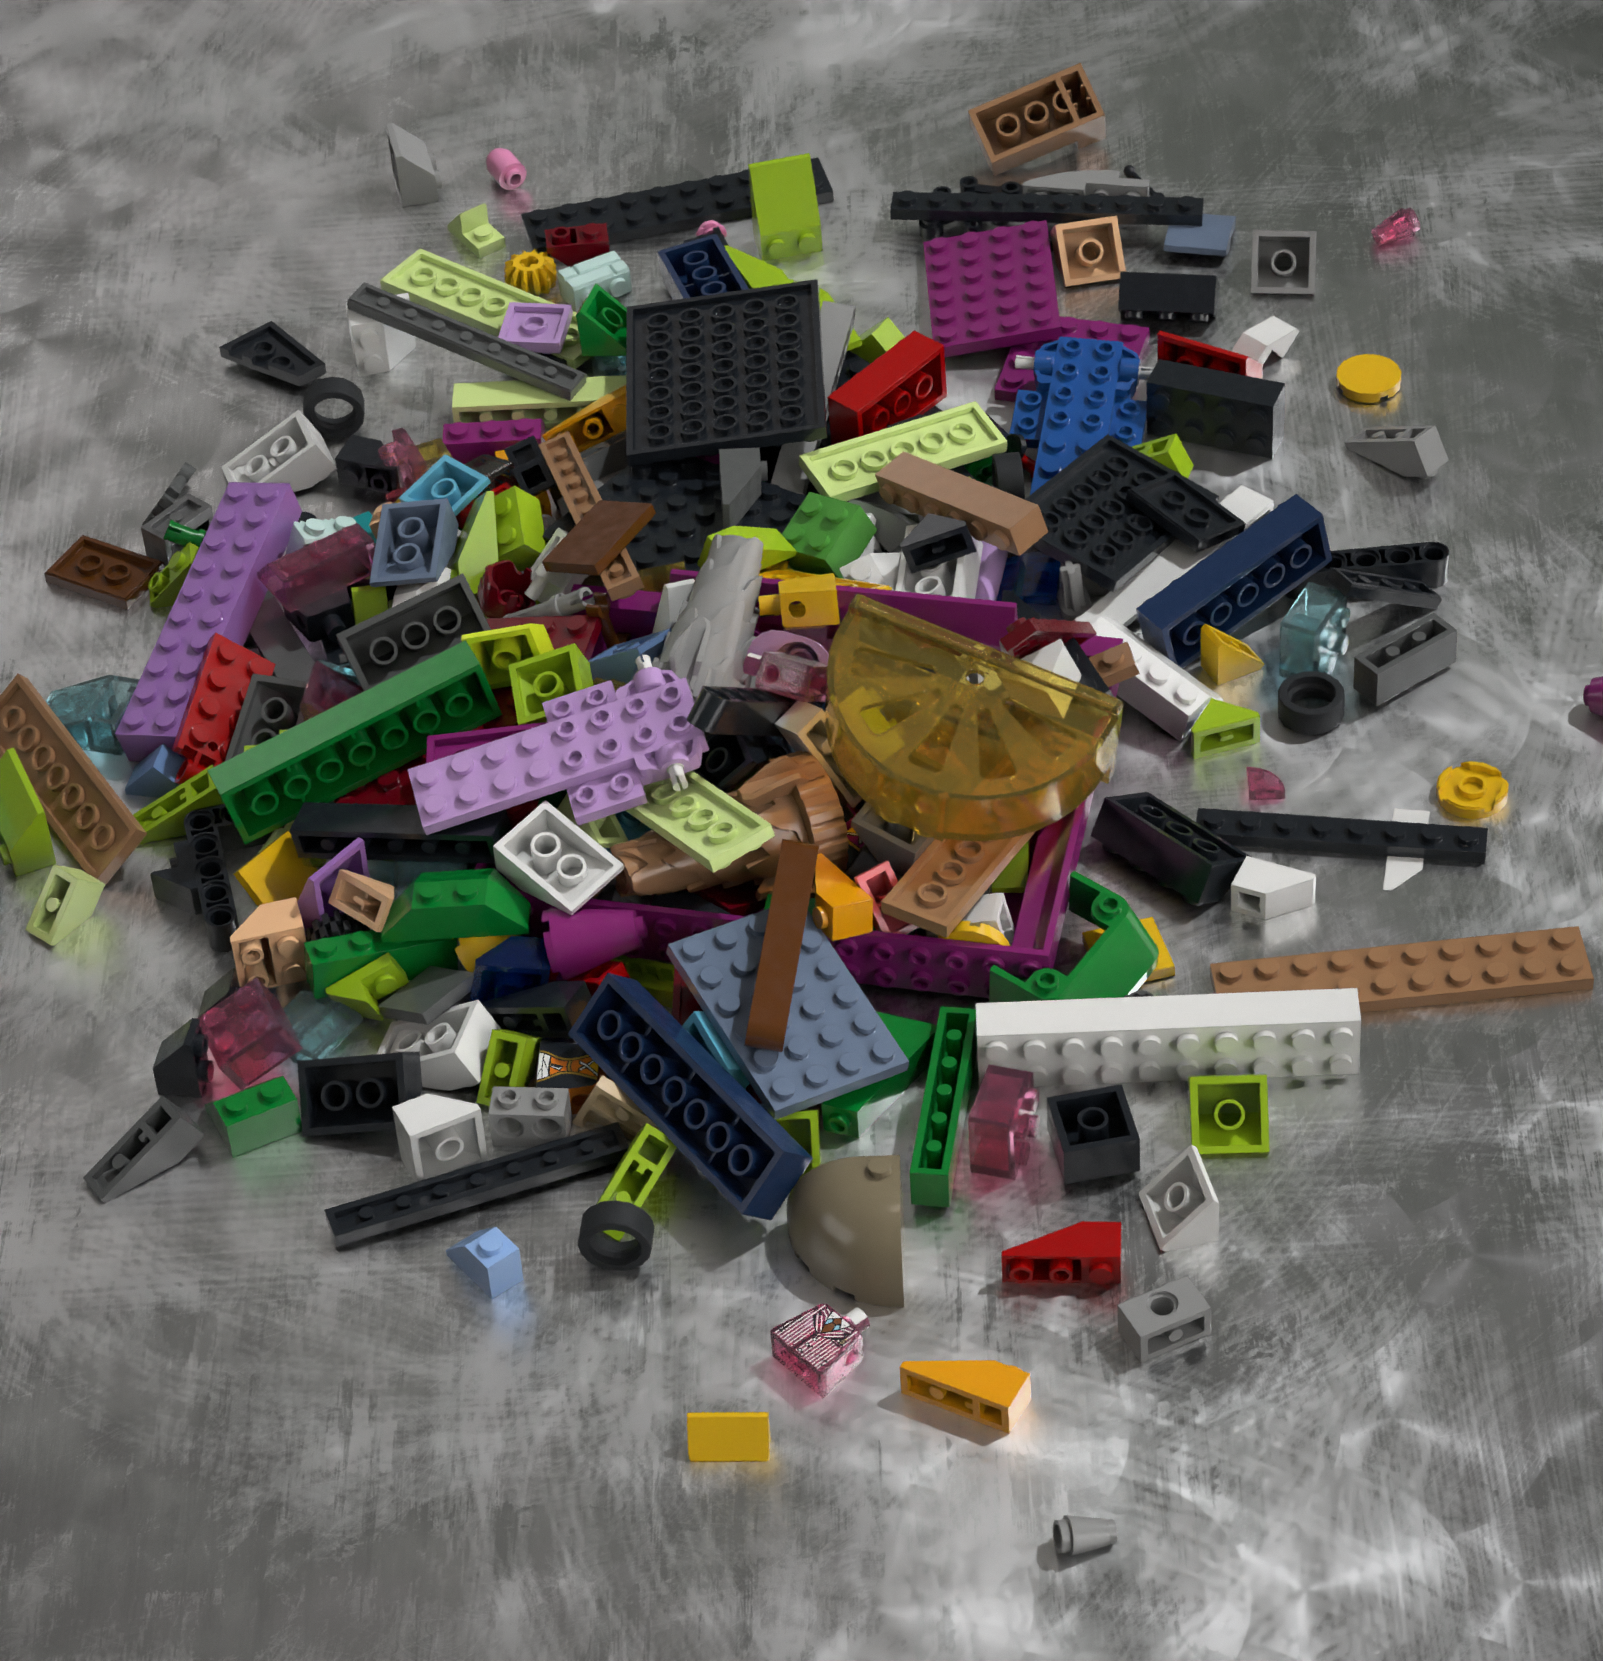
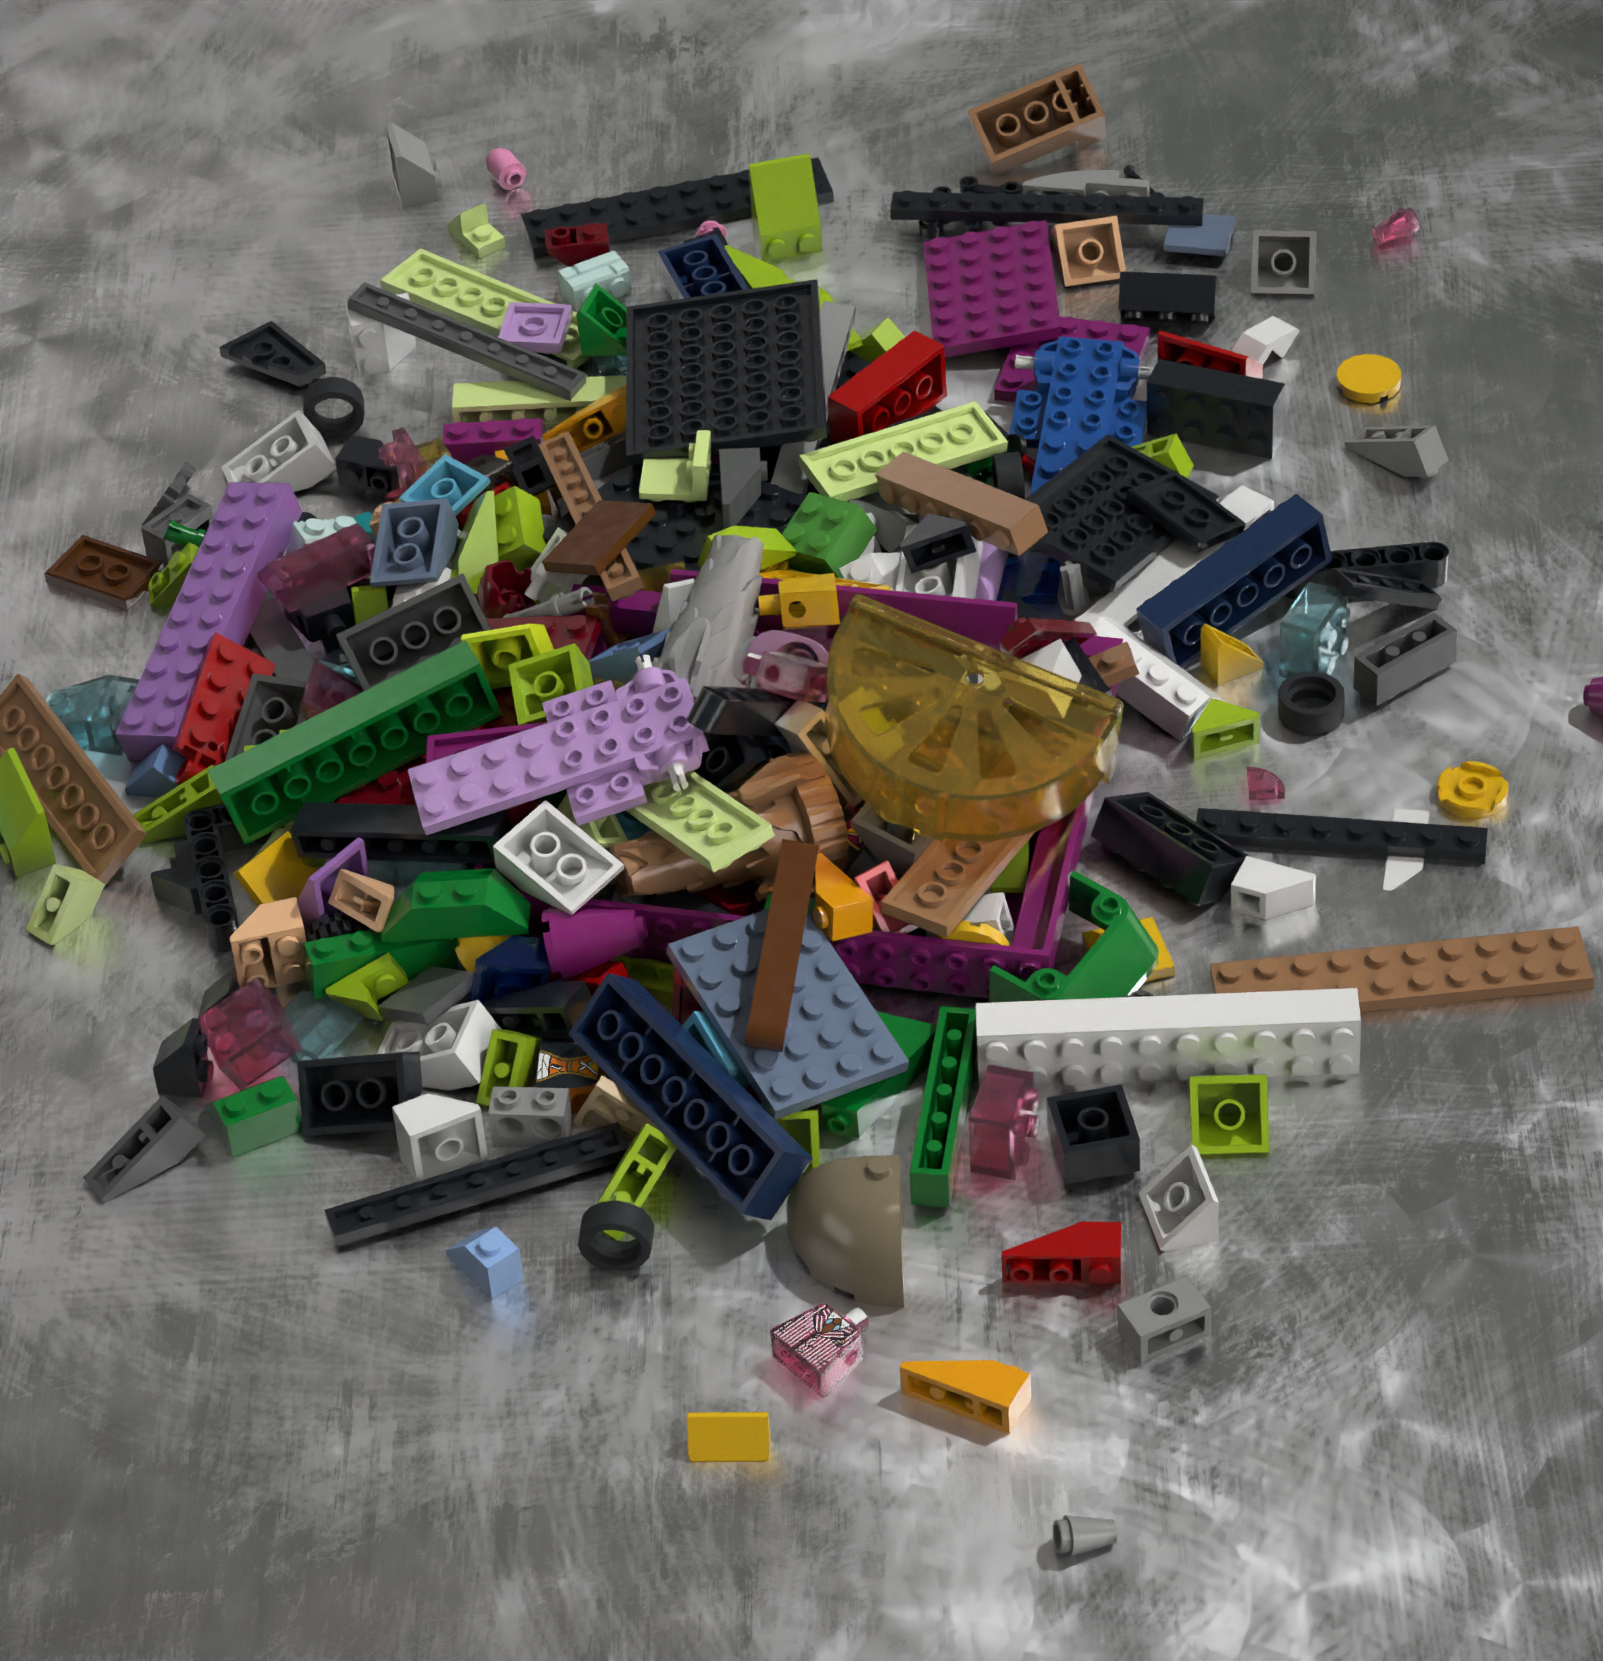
yellow gear [504,249,557,297] -> none
none -> yellowish green bracket [639,430,711,503]

